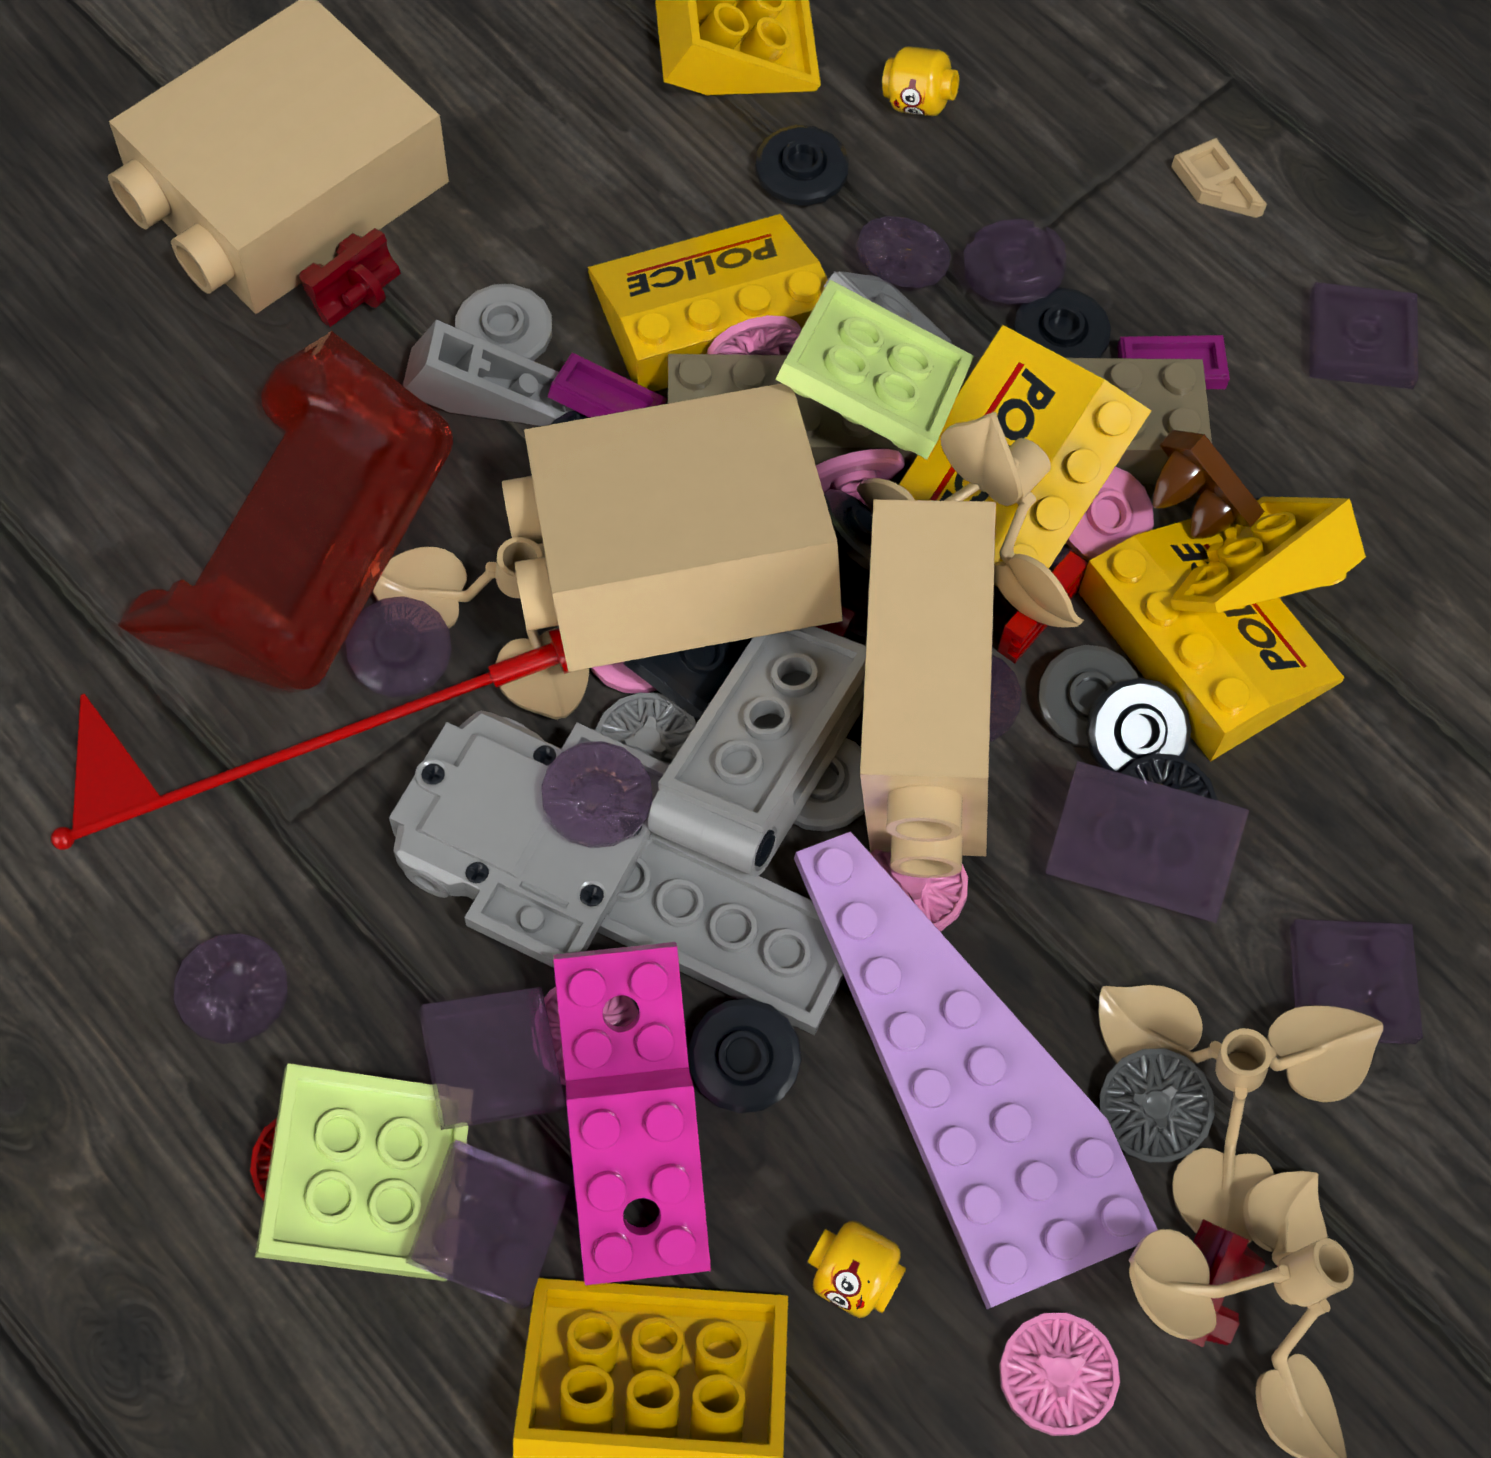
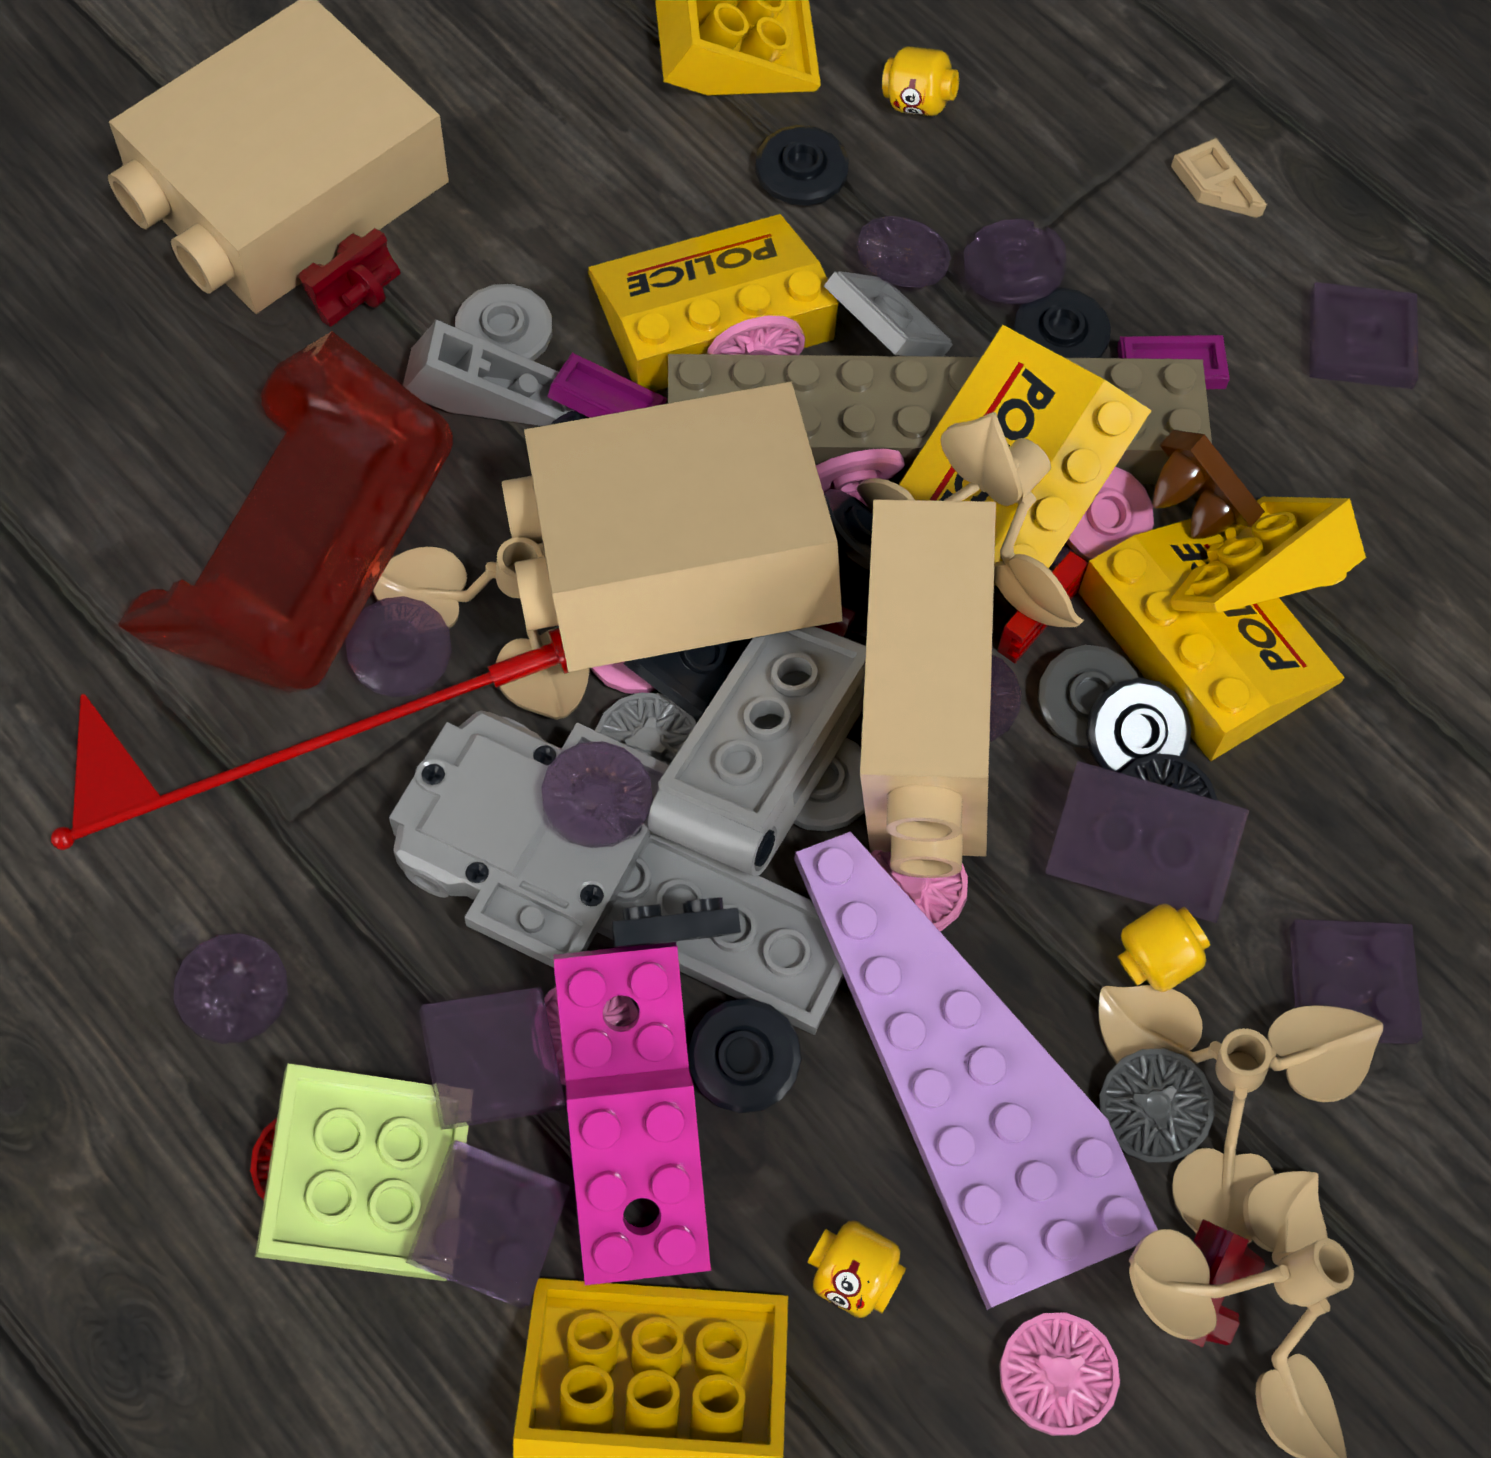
yellowish green plate [775,280,974,459] -> none
none -> black plate [611,897,741,948]
none -> yellow head [1117,904,1211,992]

